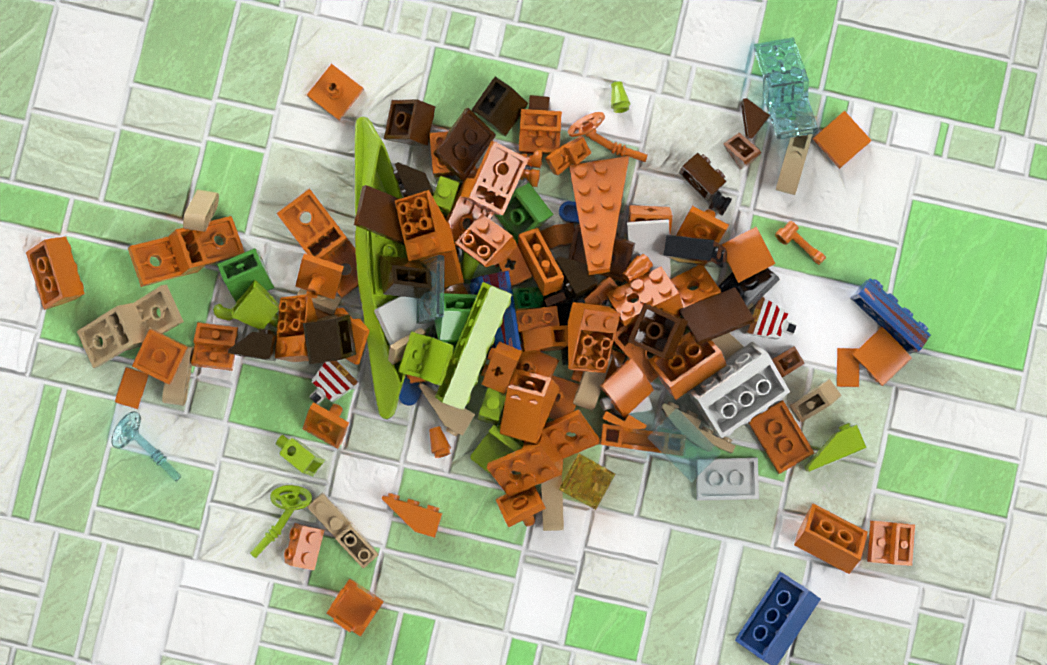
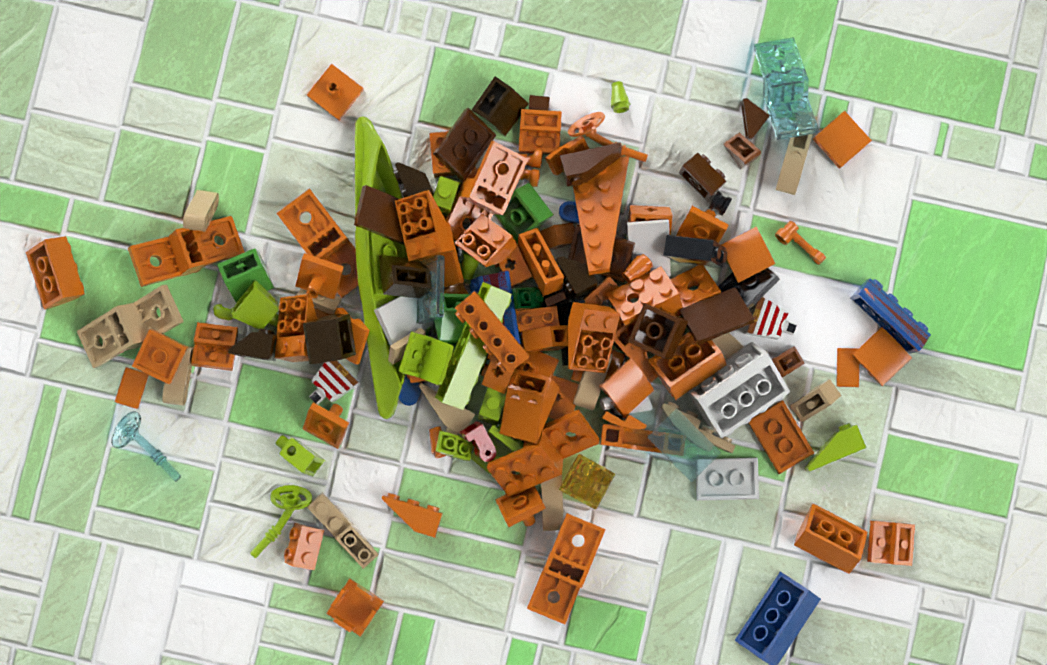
reddish brown slope [384,99,436,146] -> none
none -> lime slope [436,431,473,461]
none -> orange brick [455,291,530,373]
none -> leg [460,421,497,462]
none -> orange bracket [527,513,606,625]
none -> reddish brown slope [560,142,621,187]

